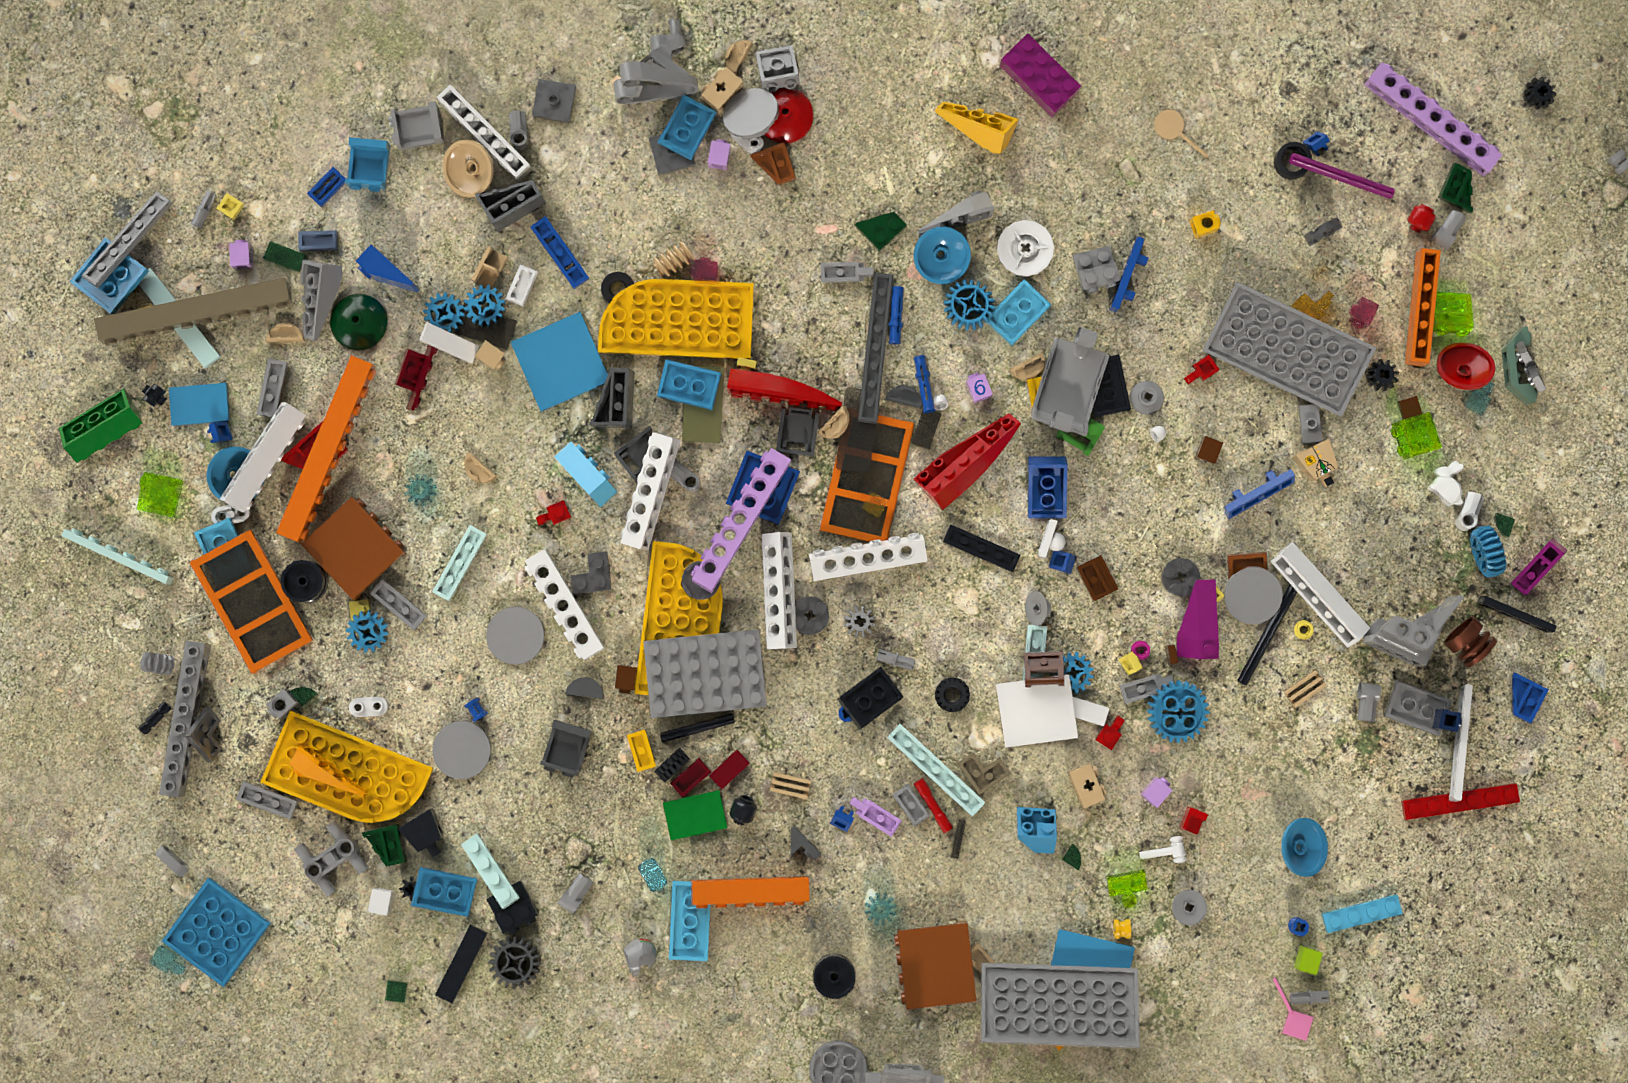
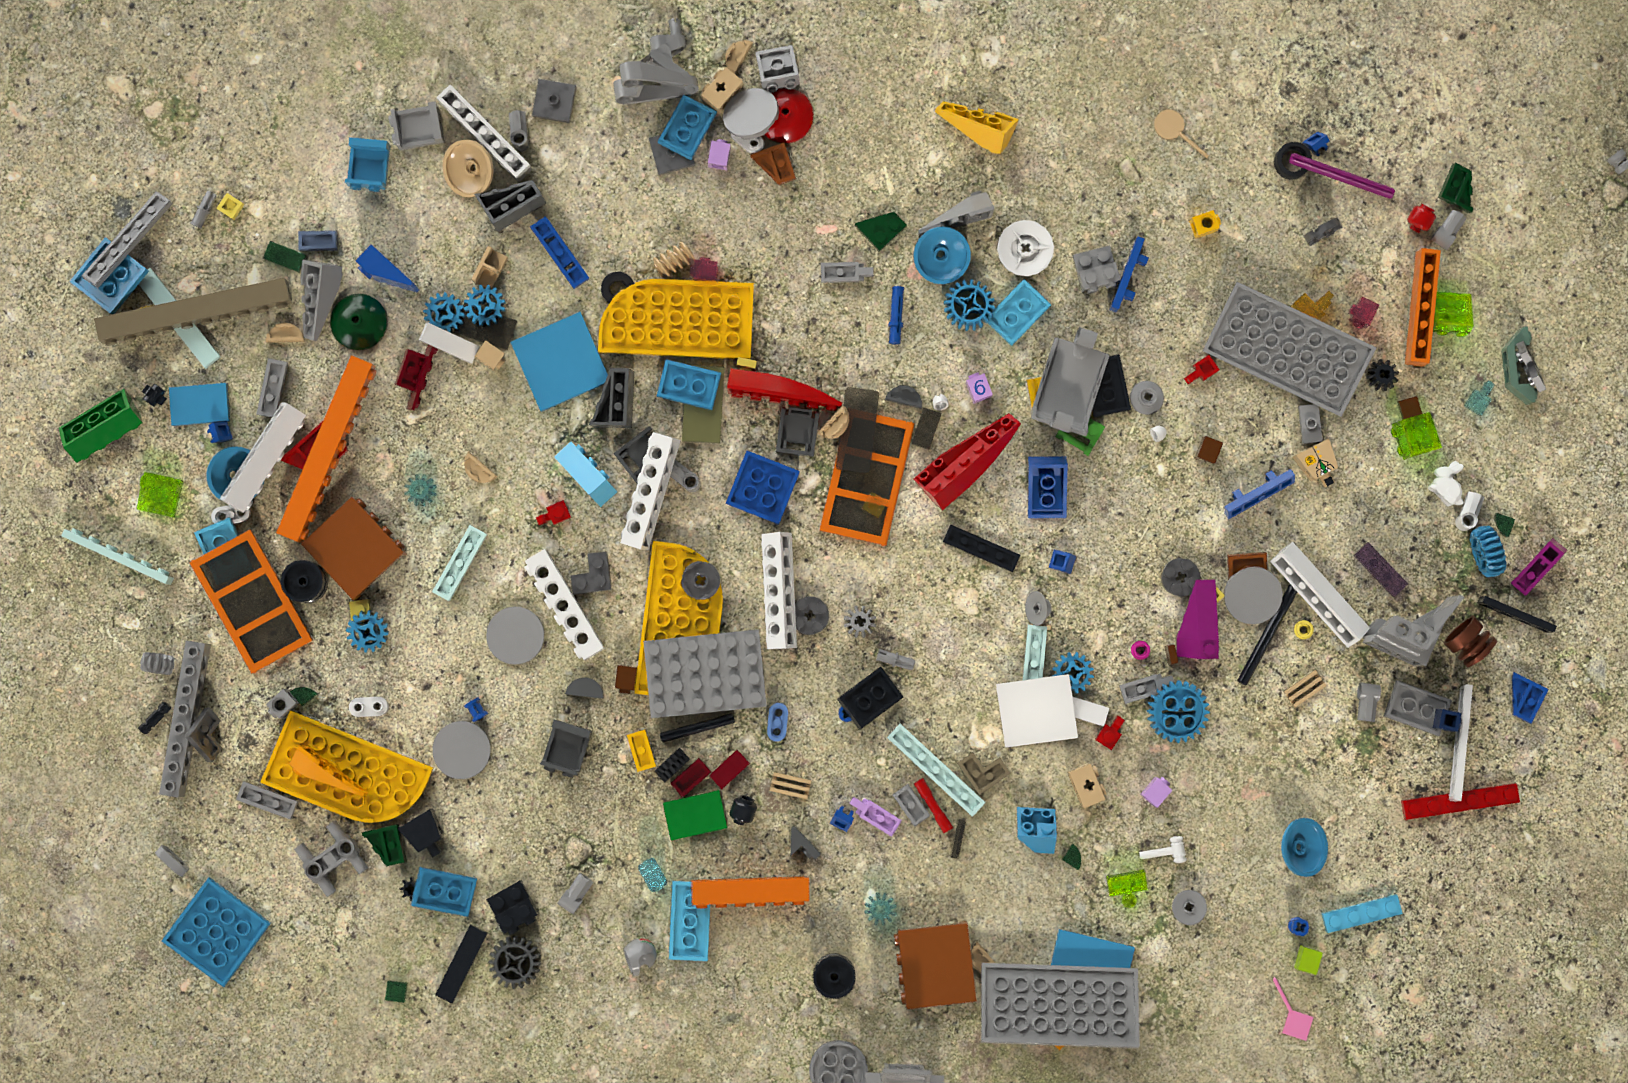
clear light blue plate [149,945,186,975] -> none
lavender brick [229,240,254,270] -> none
blue tile [307,167,346,208] -> none
white panel [368,887,395,916] -> none
light grey plate [370,579,427,631] -> none
light aqua plate [461,834,520,909] -> none
white plate [505,264,538,307] -> none
lavender brick [691,448,791,593] -> none
white brick [809,533,927,581] -> none
dark grey tile [858,272,893,424] -> none
blue pin [914,355,935,413] -> none
black tyre [935,677,970,712] -> none
magenta brick [999,33,1081,118] -> none
tan tile [1009,352,1045,380] -> none
plate [1024,651,1064,688] -> none
white tile [1037,519,1066,559] -> none
reddish brown plate [1076,555,1119,602] -> none
yellow wheel [1113,919,1131,939] -> none
light yellow plate [1118,651,1143,676] -> none
red panel [1179,806,1209,835] -> none
light grey axle [1289,989,1330,1005] -> none
lavender brick [1364,62,1502,177] -> none
red dish [1436,342,1495,390] -> none
black gear [1522,77,1557,110] -> none
none -> medium blue plate [767,703,788,742]
none -> clear purple tile [1353,542,1408,597]

